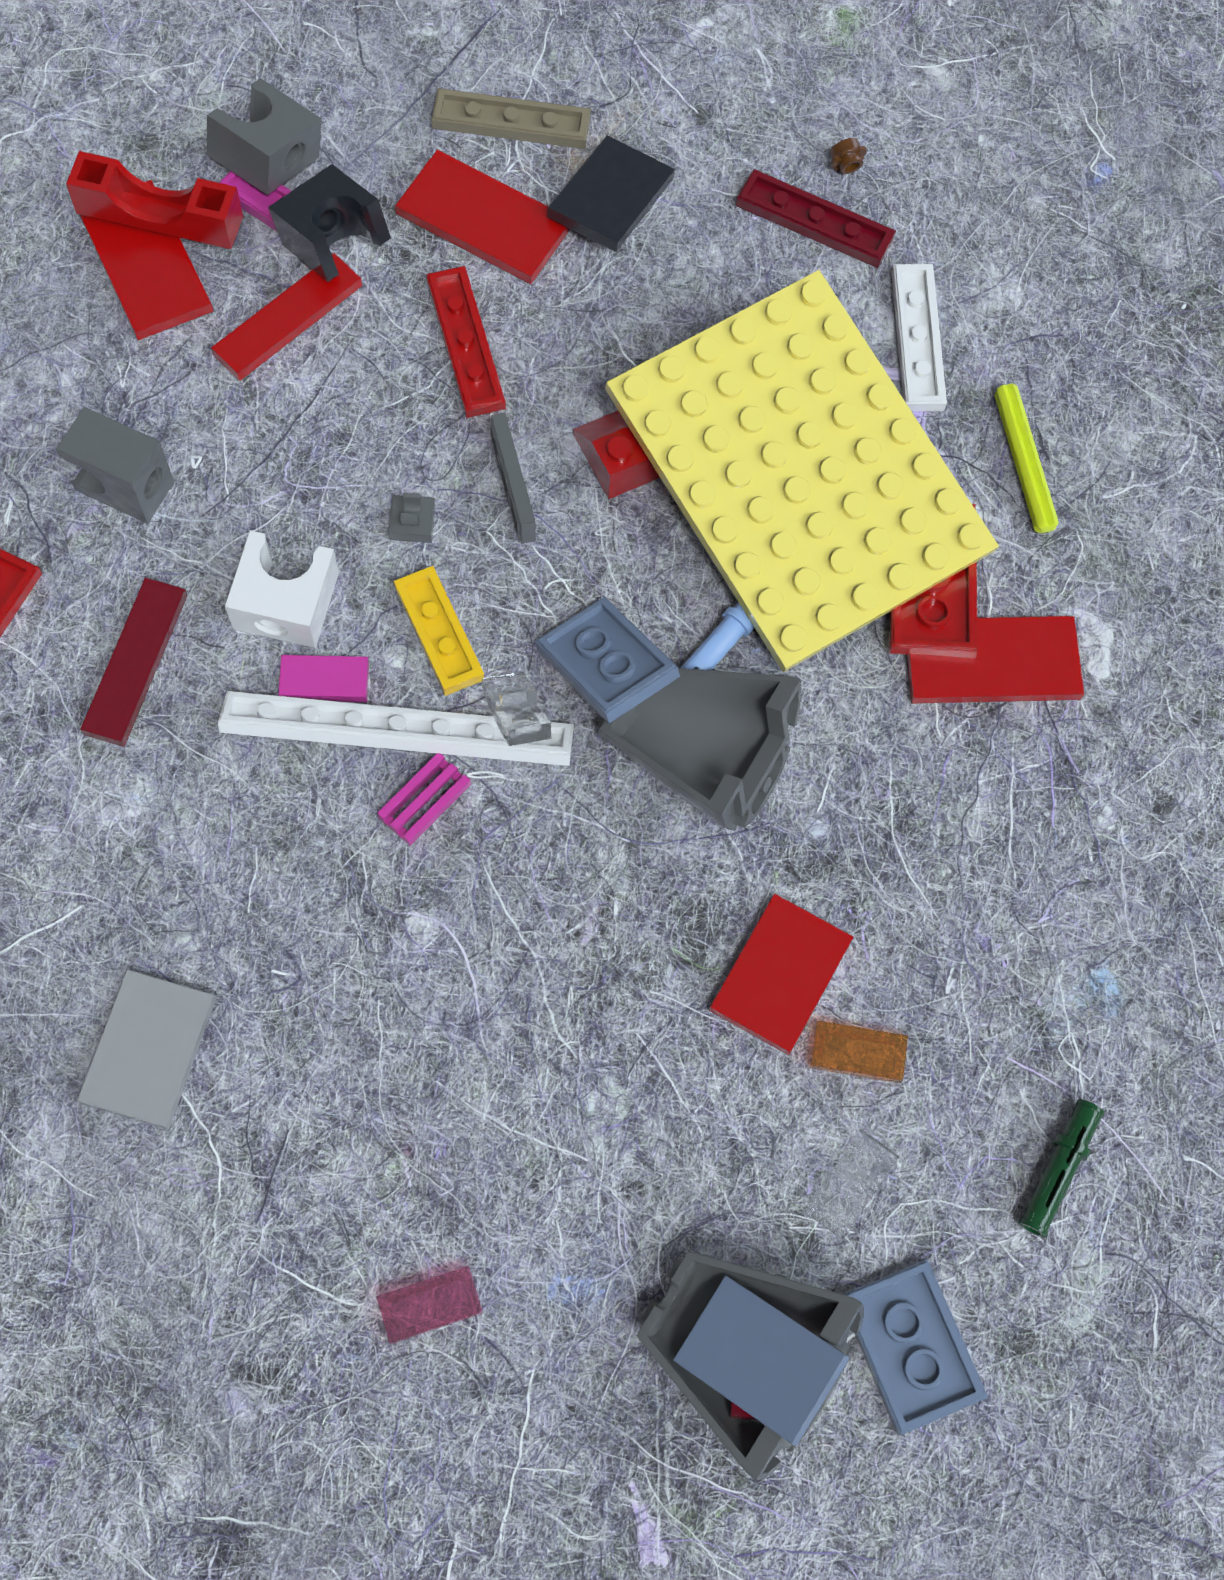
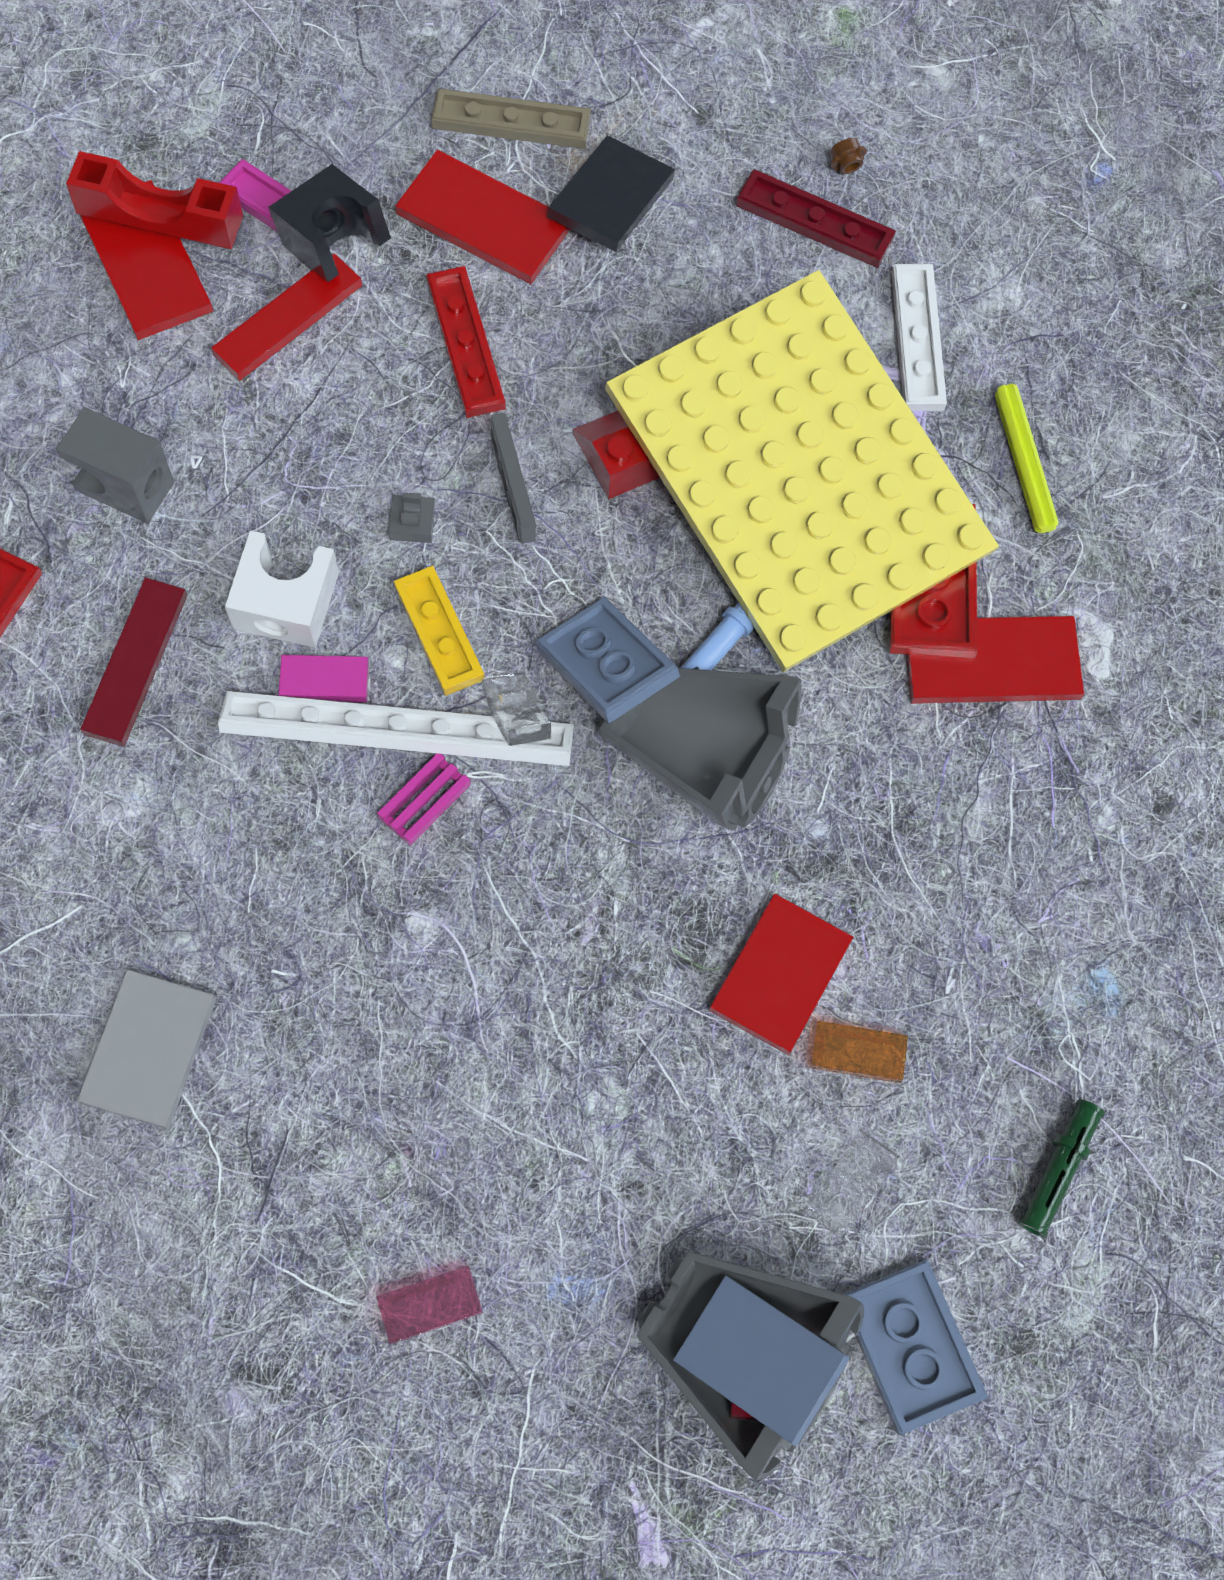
dark grey piece [207,78,322,195] -> none

